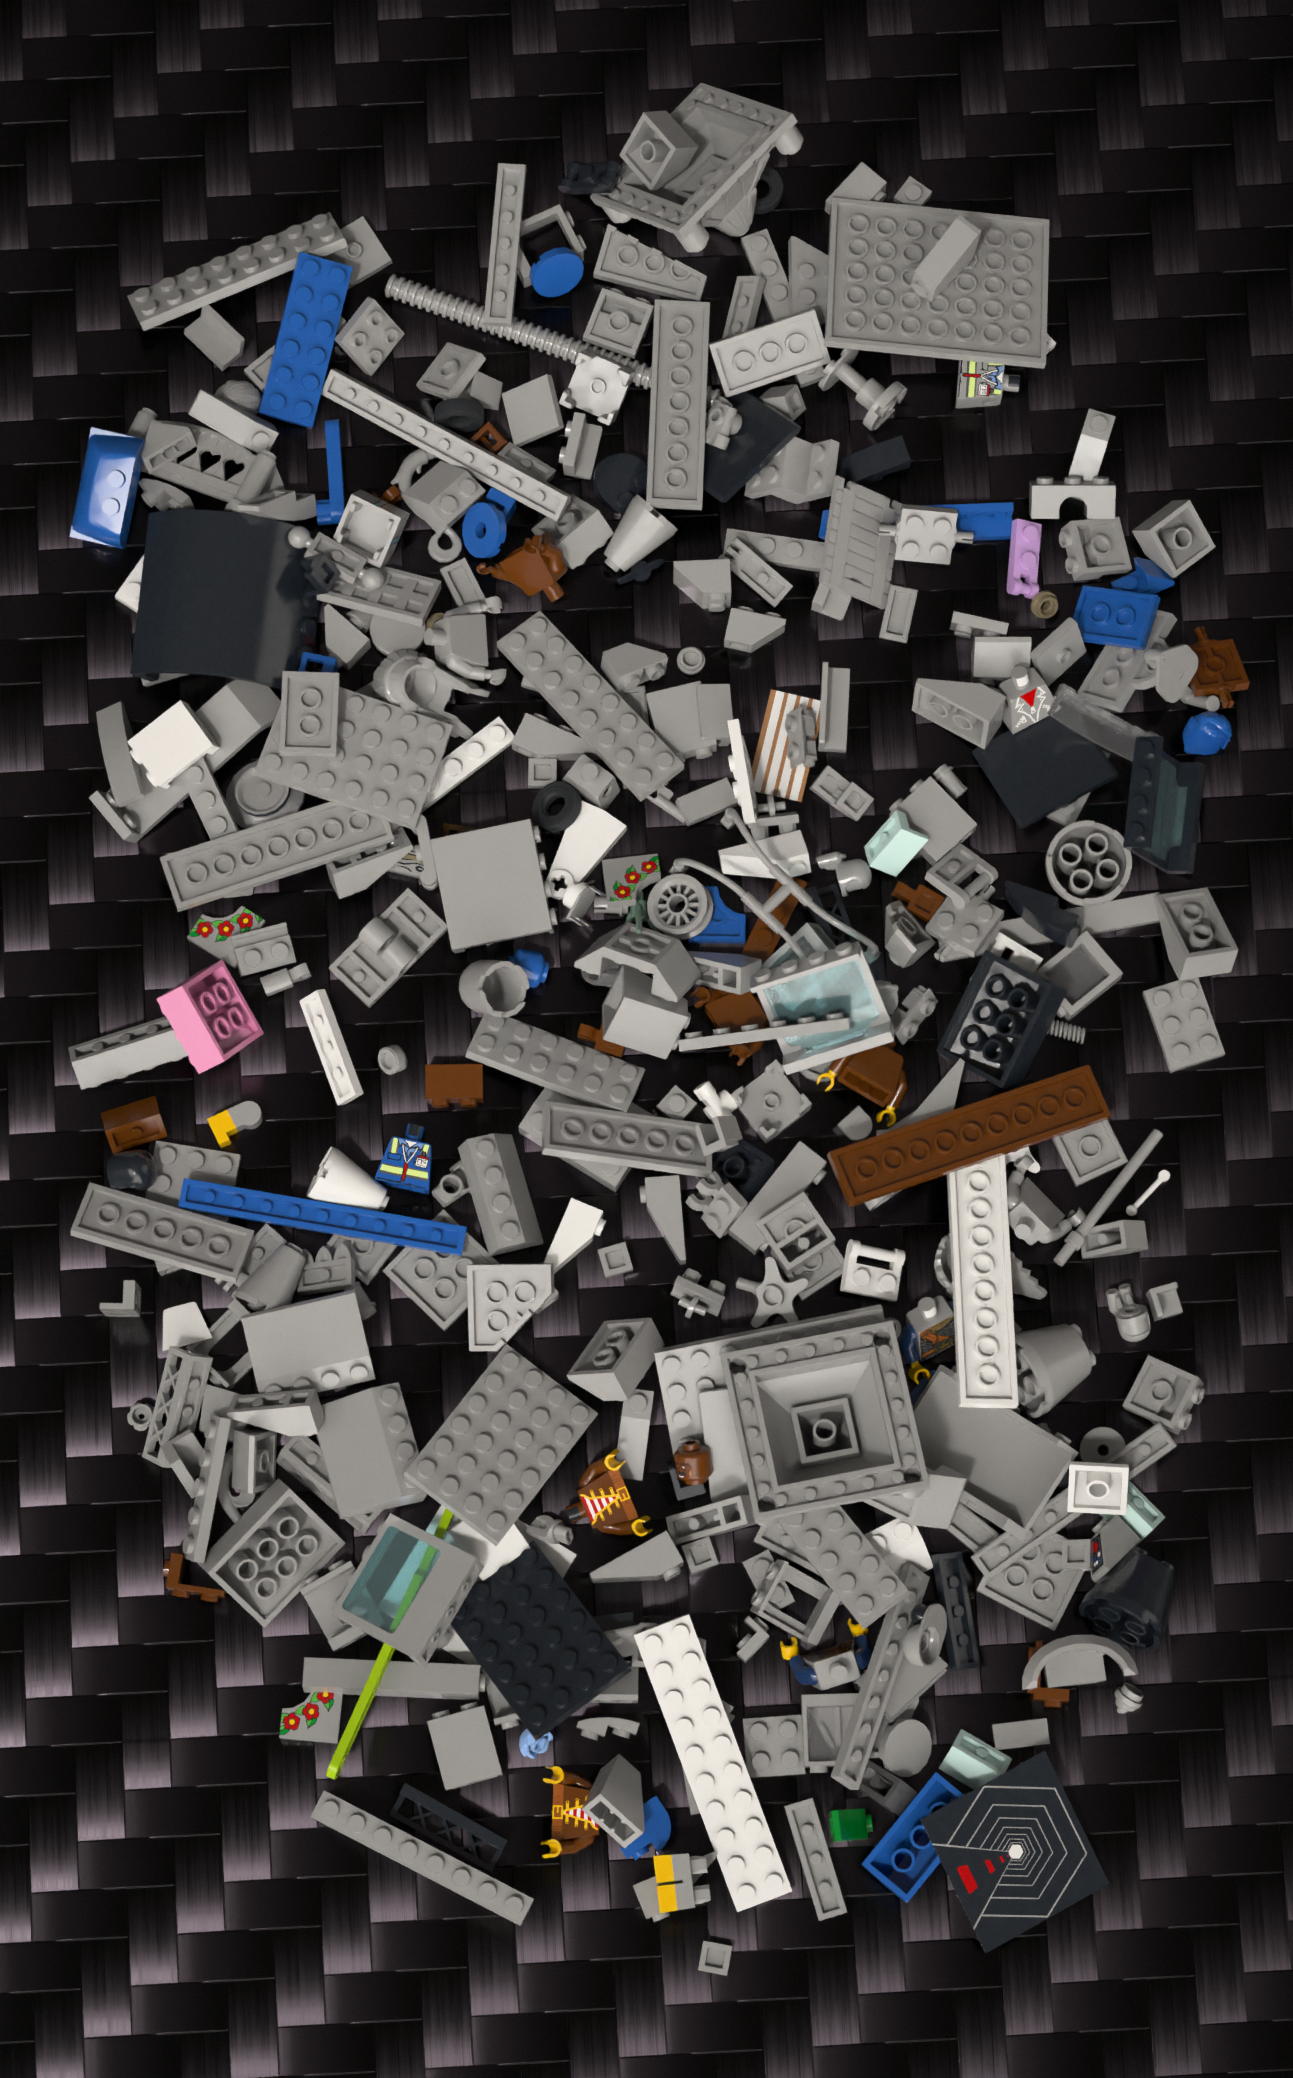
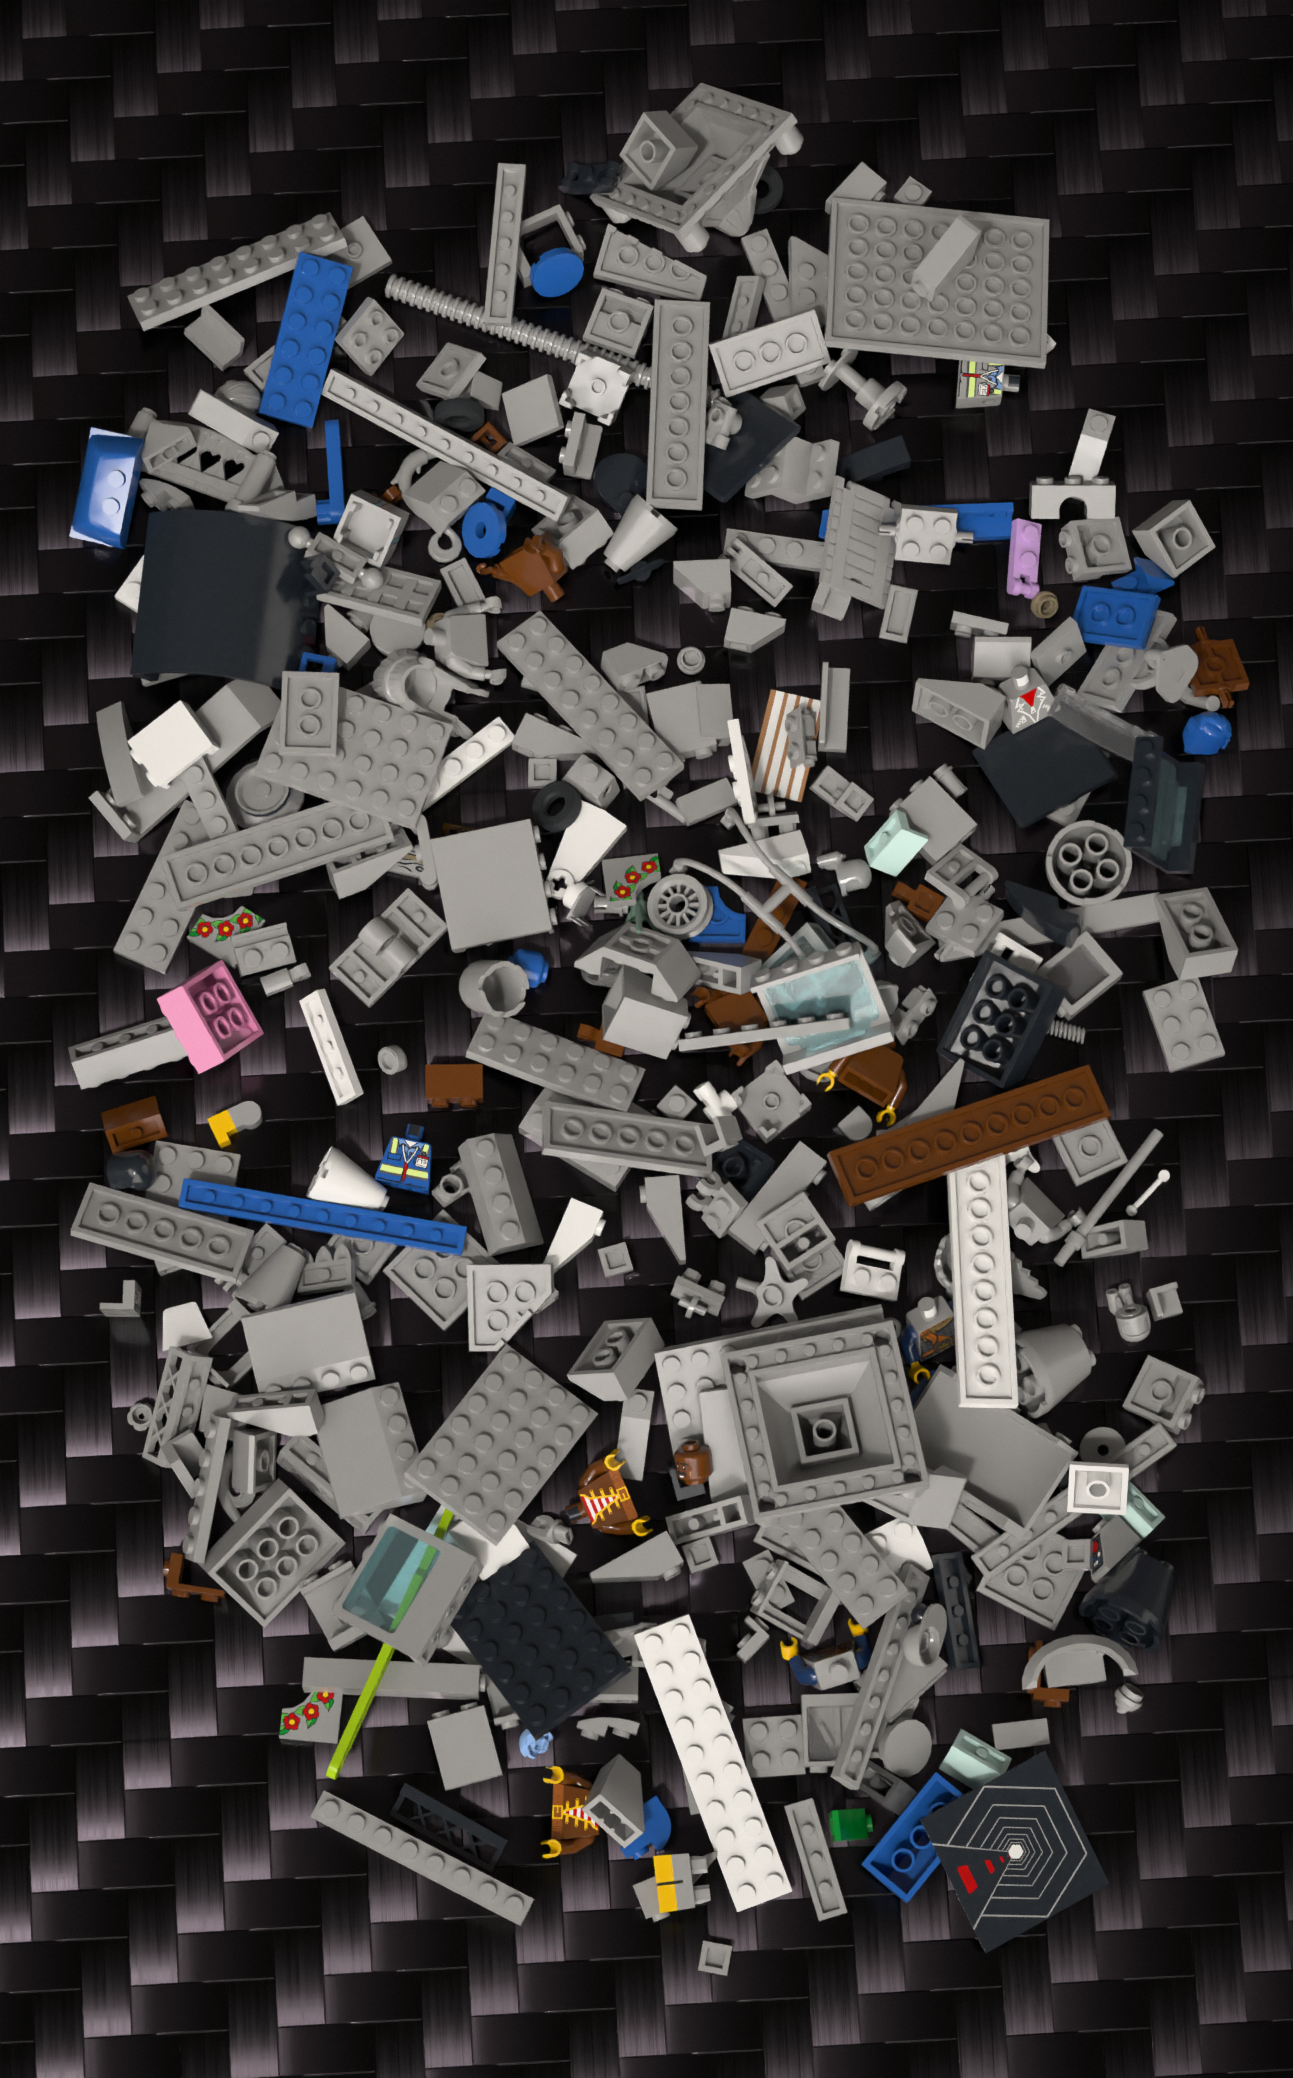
none -> light grey plate [113,800,237,975]

